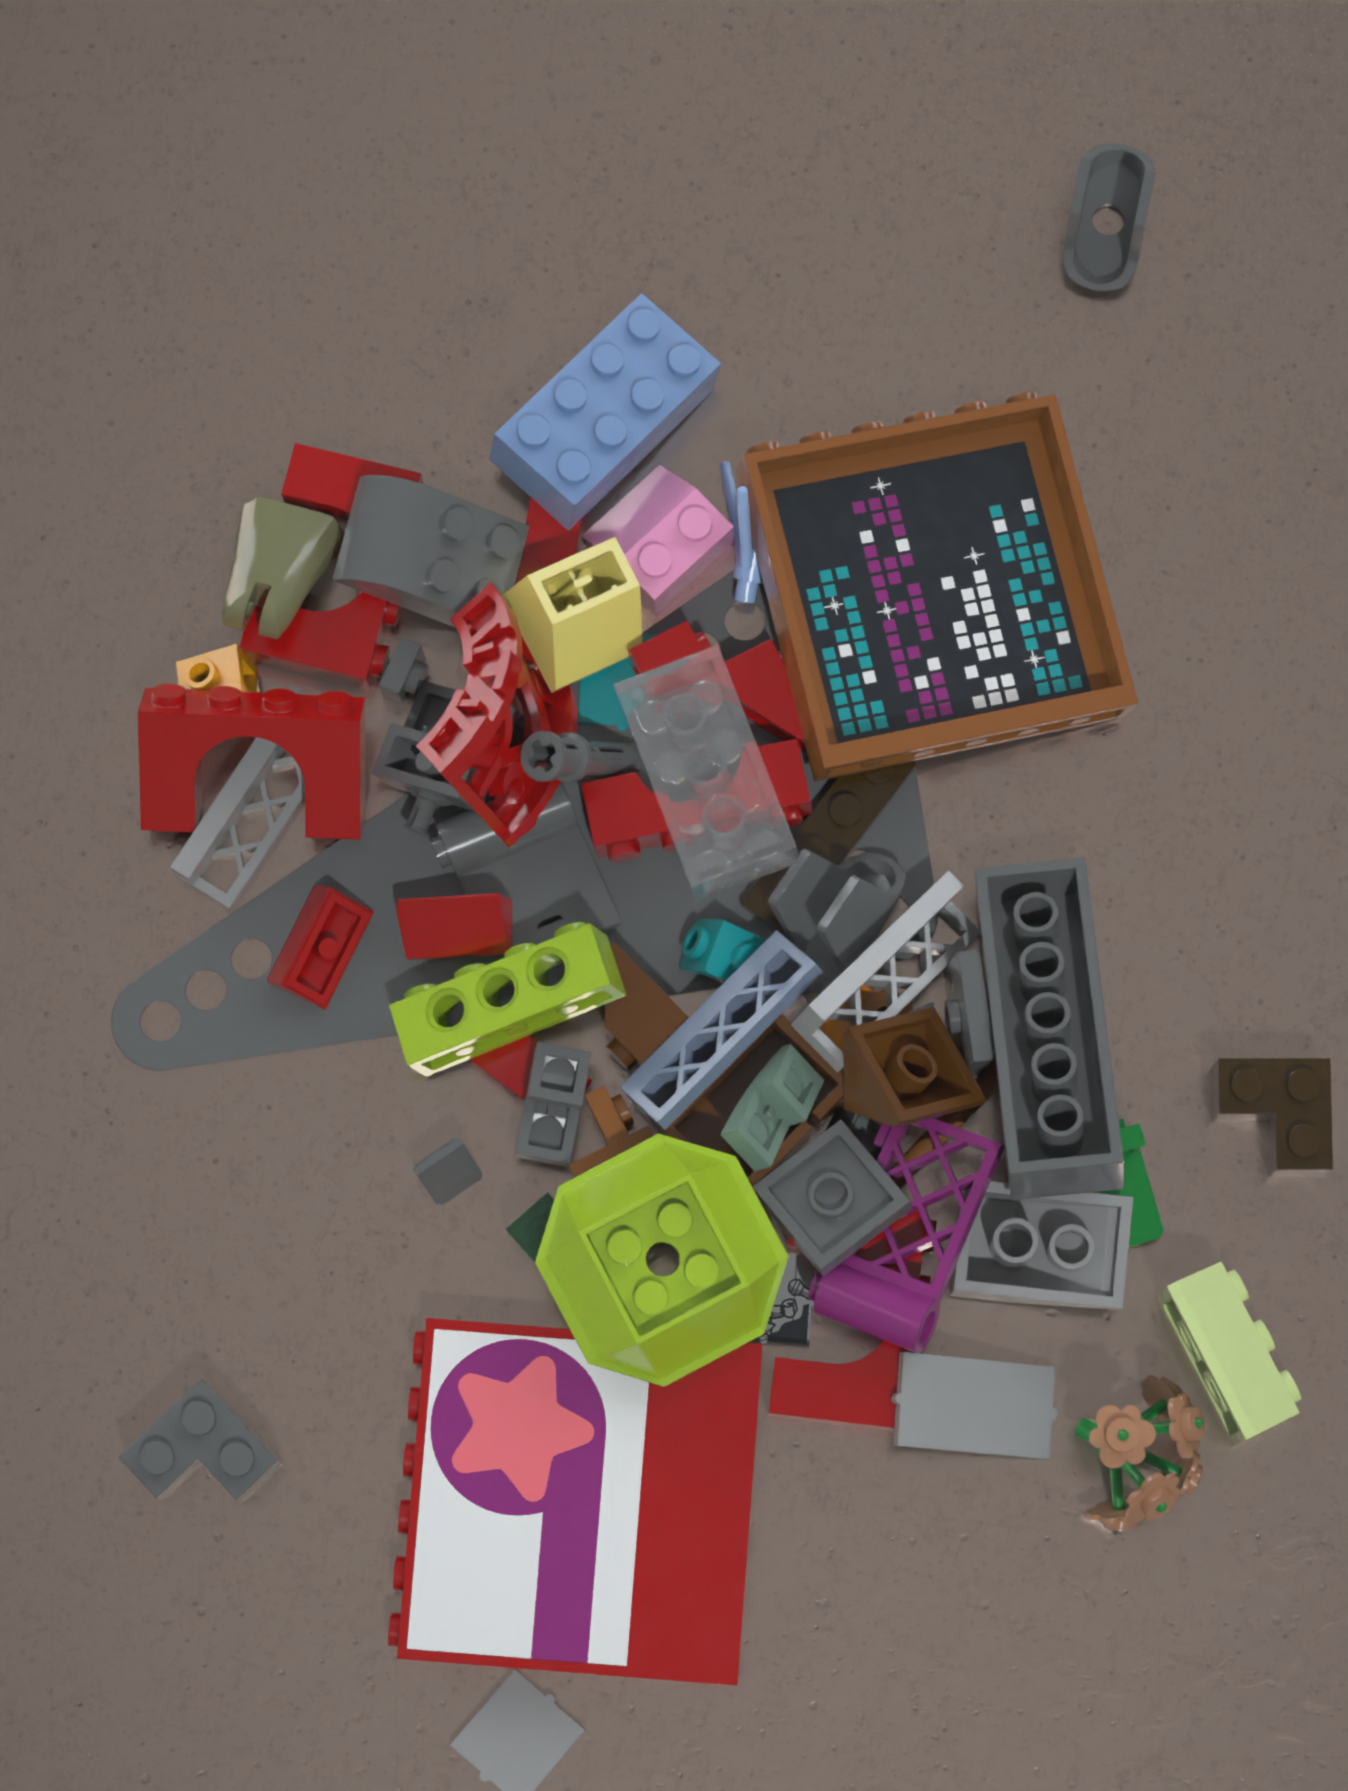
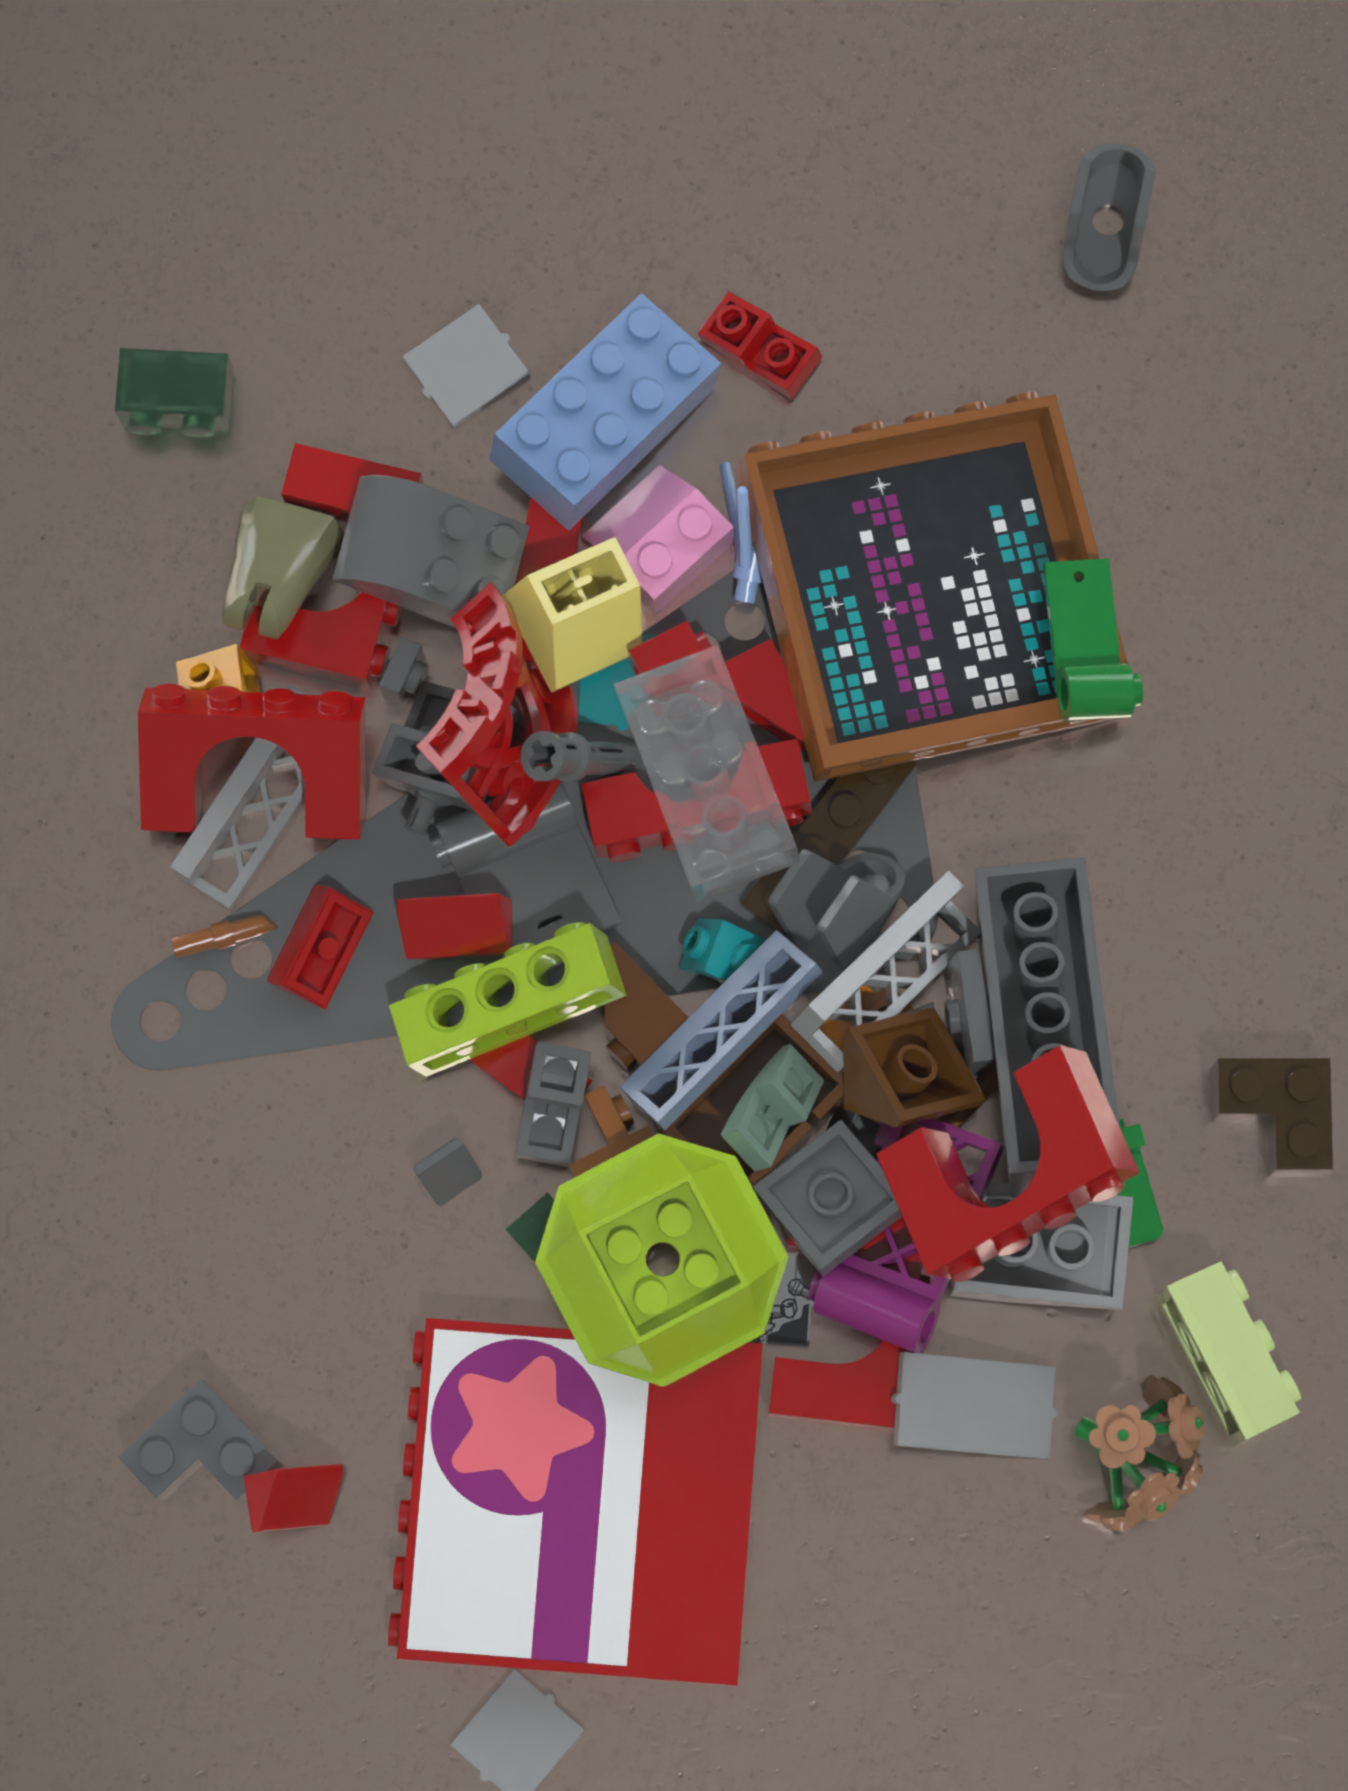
none -> clear green brick [115,348,234,438]
none -> dark orange piece [171,914,278,959]
none -> red slope [244,1464,344,1533]
none -> light grey piece [402,304,530,429]
none -> red slope [697,291,823,399]
none -> red arch [877,1045,1140,1282]
none -> green door [1043,558,1143,722]

